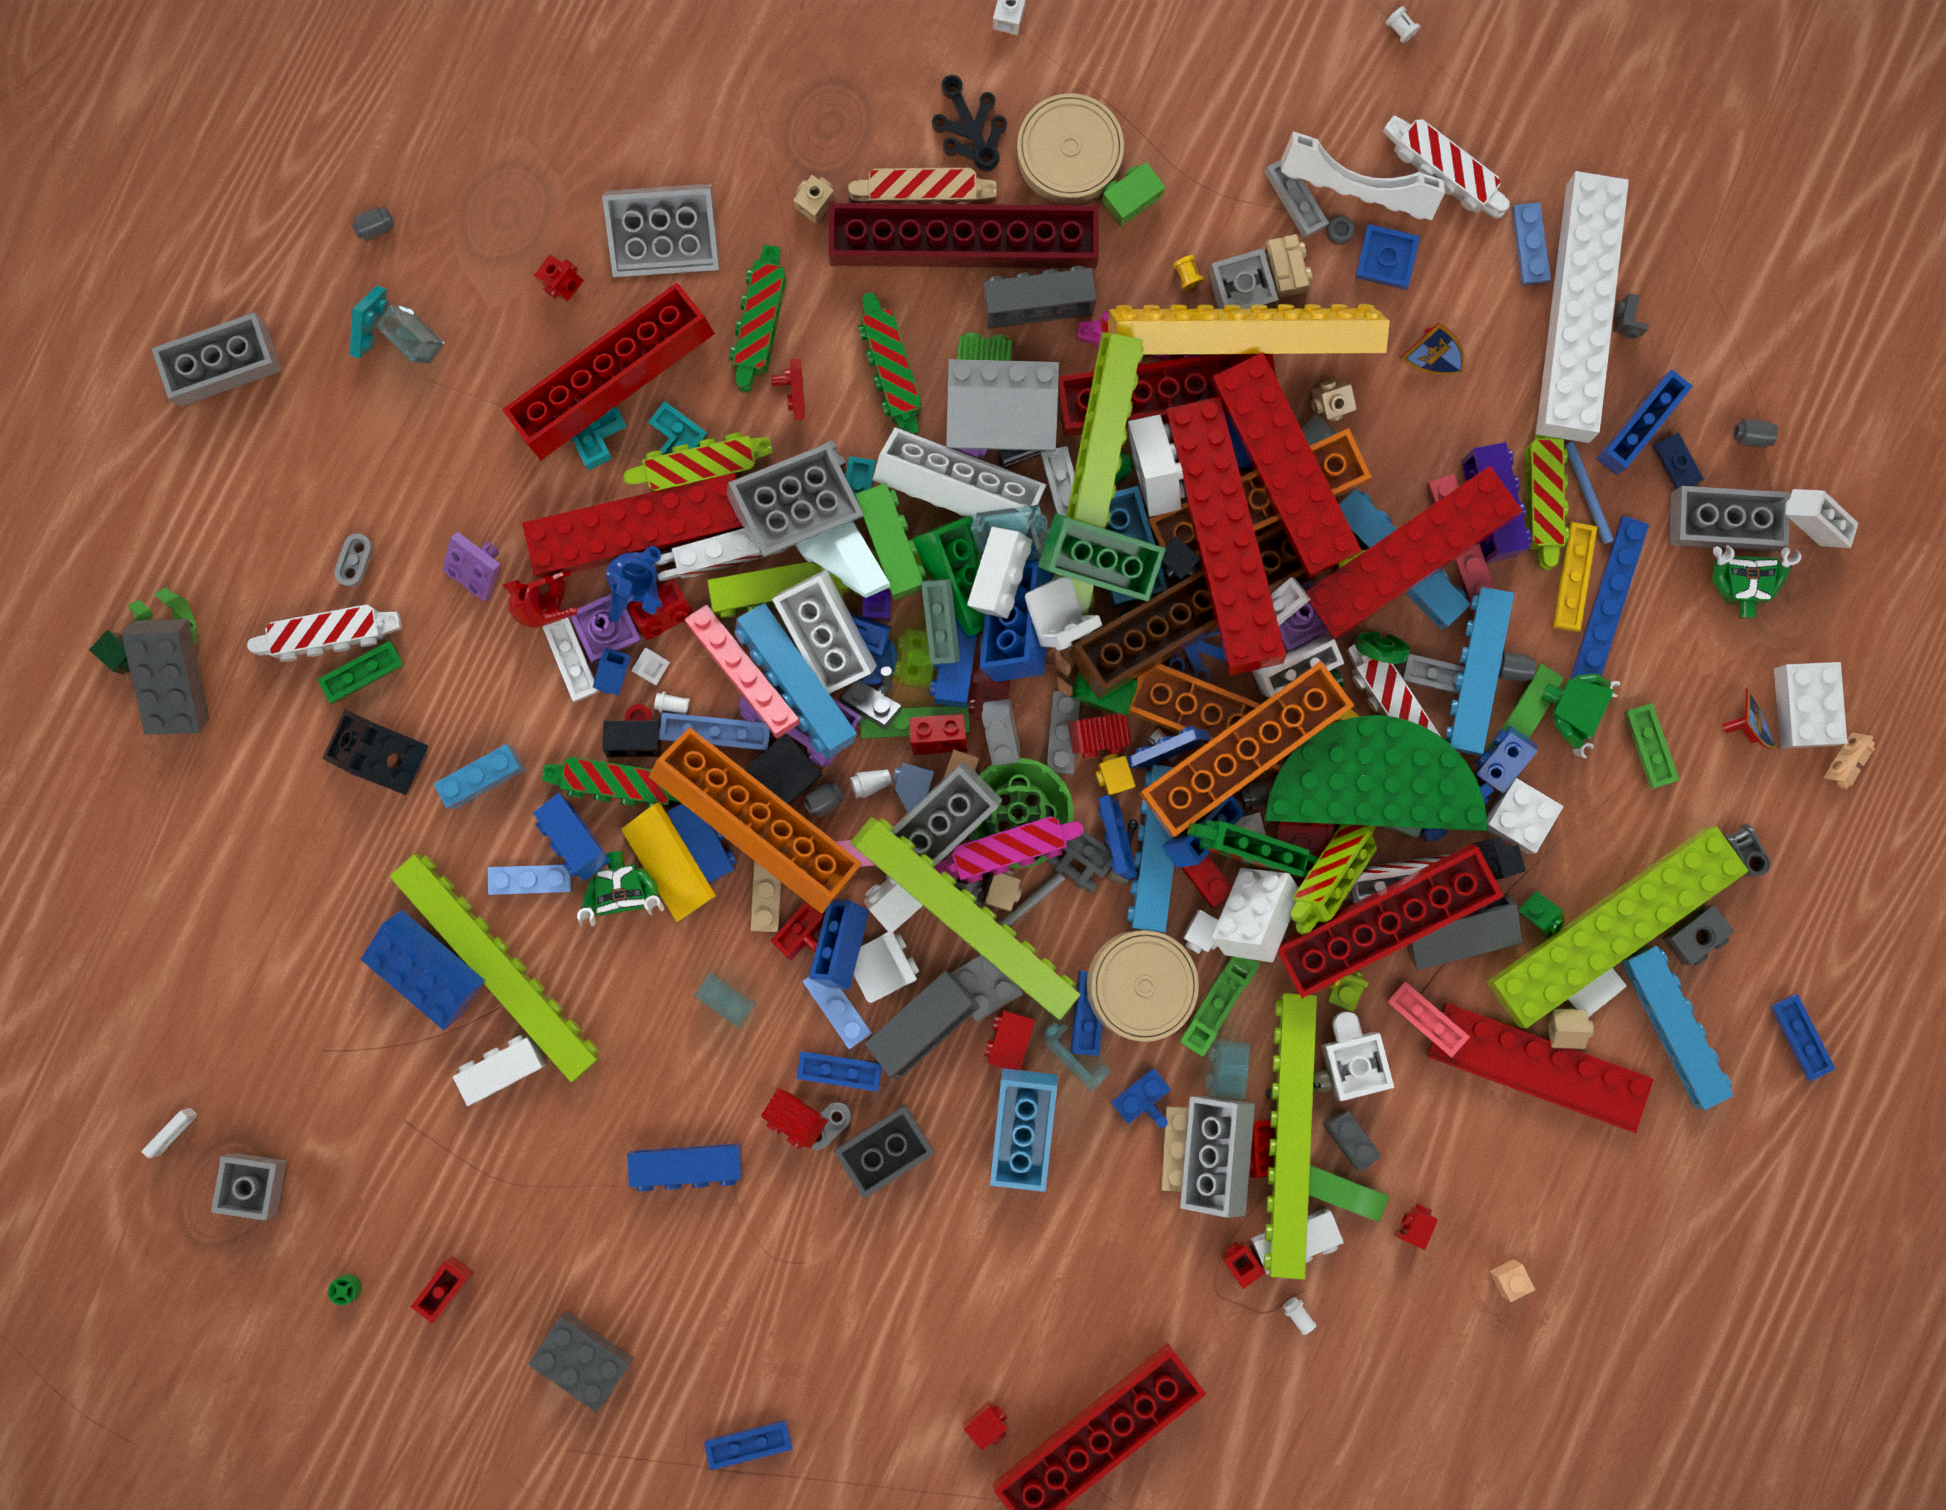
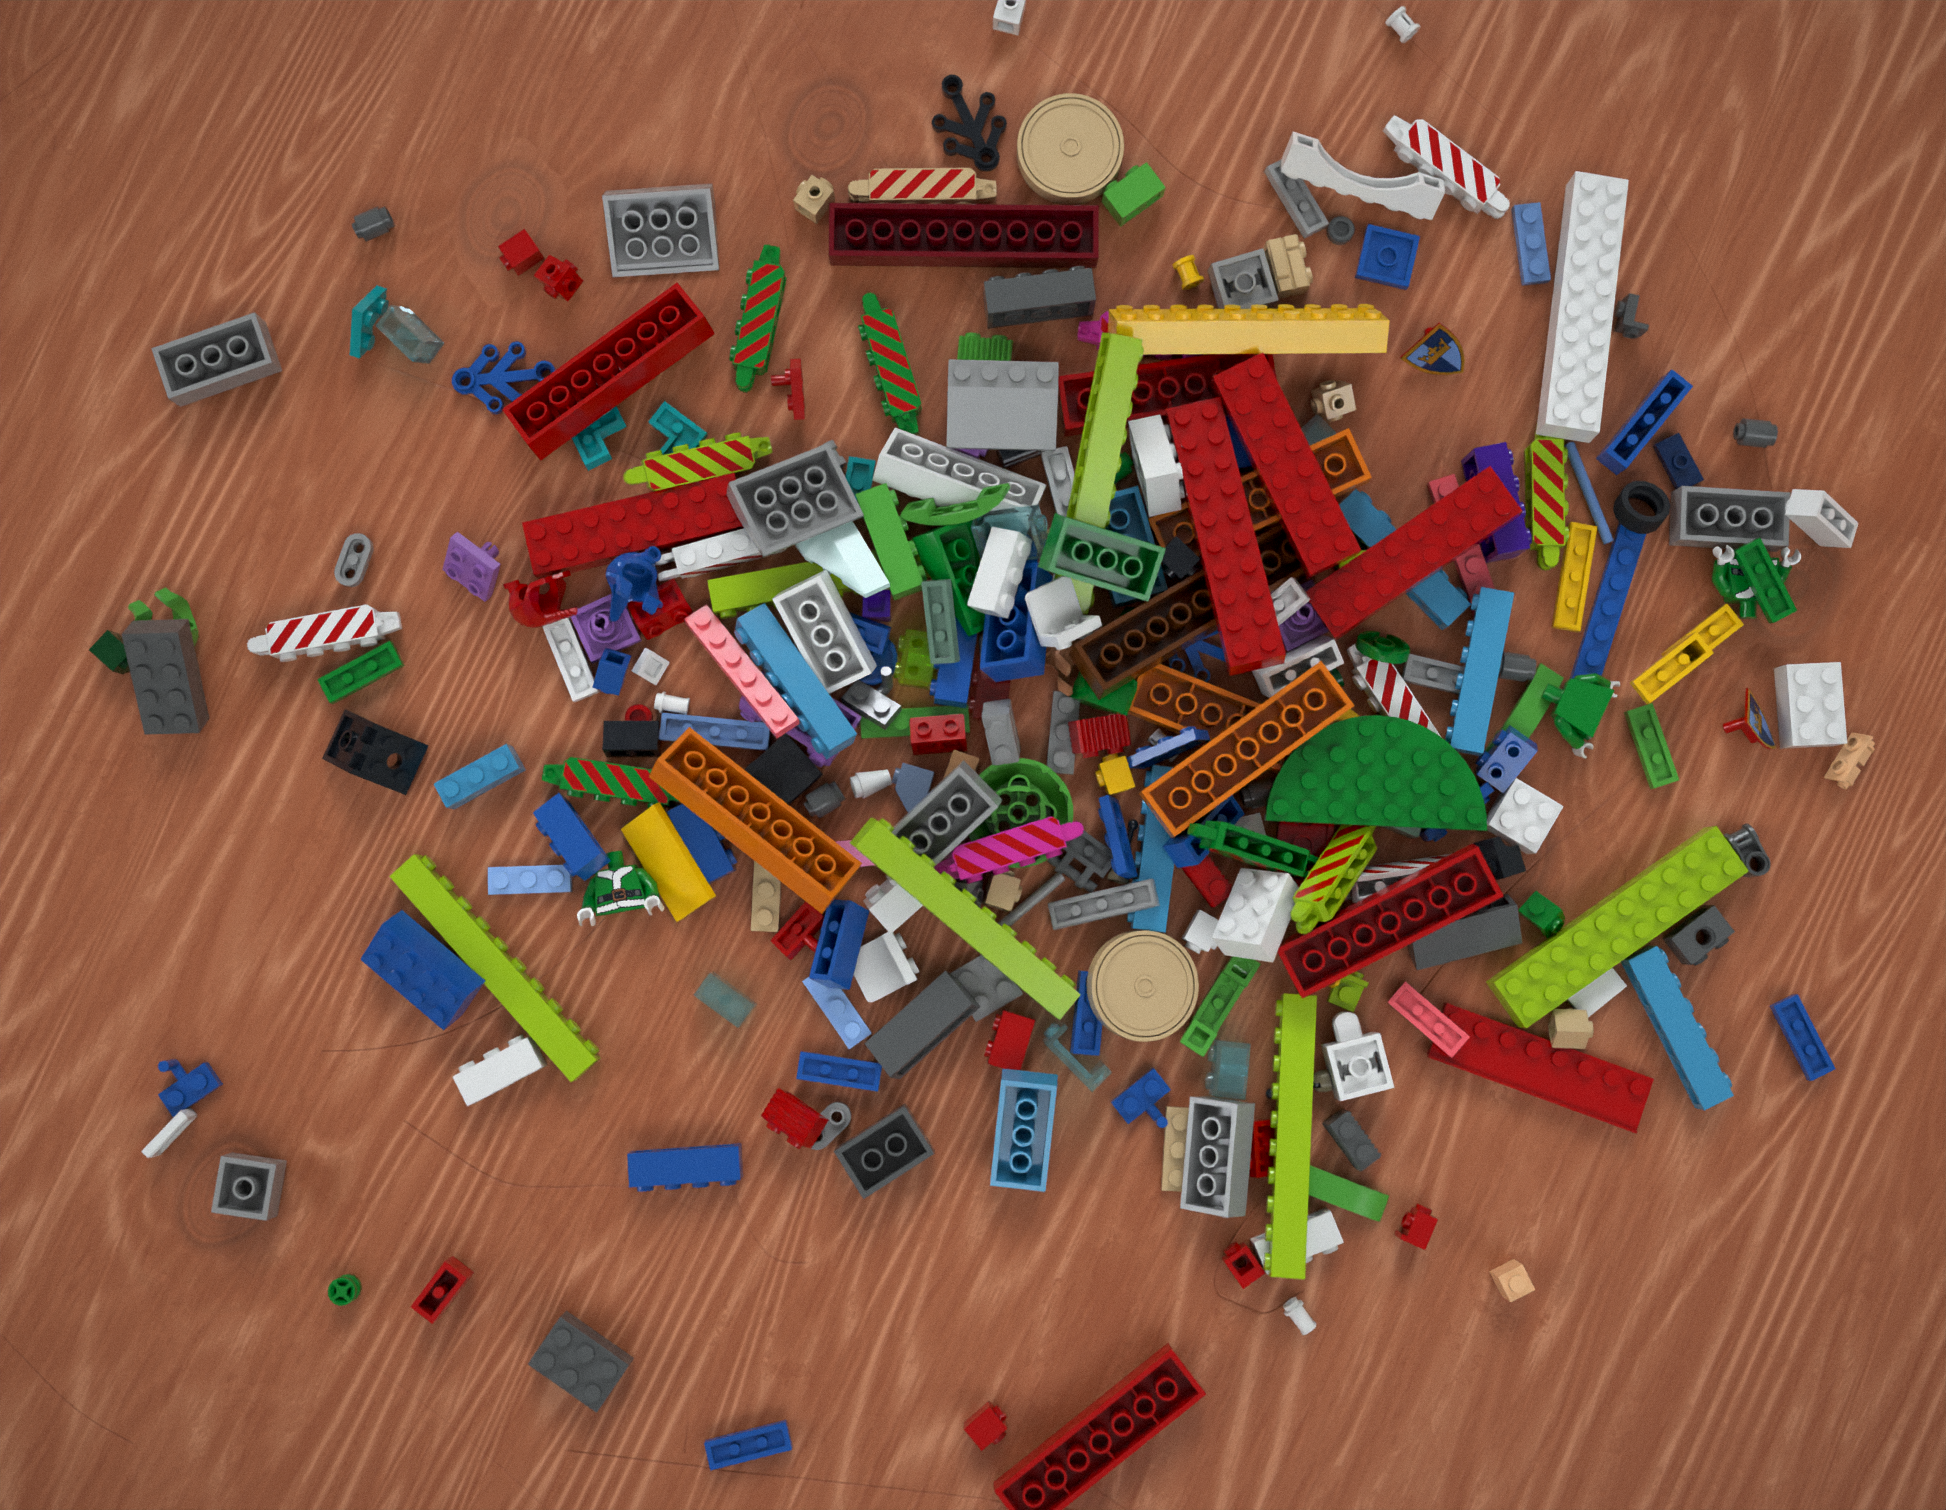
none -> blue plate [158,1059,223,1117]
none -> blue plant [452,341,556,415]
none -> red brick [498,228,545,276]
none -> bright green slope [901,483,1010,526]
none -> light grey tile [1048,878,1160,930]
none -> black tyre [1613,481,1670,534]
none -> yellow bracket [1630,604,1744,704]
none -> green plate [1734,538,1797,624]

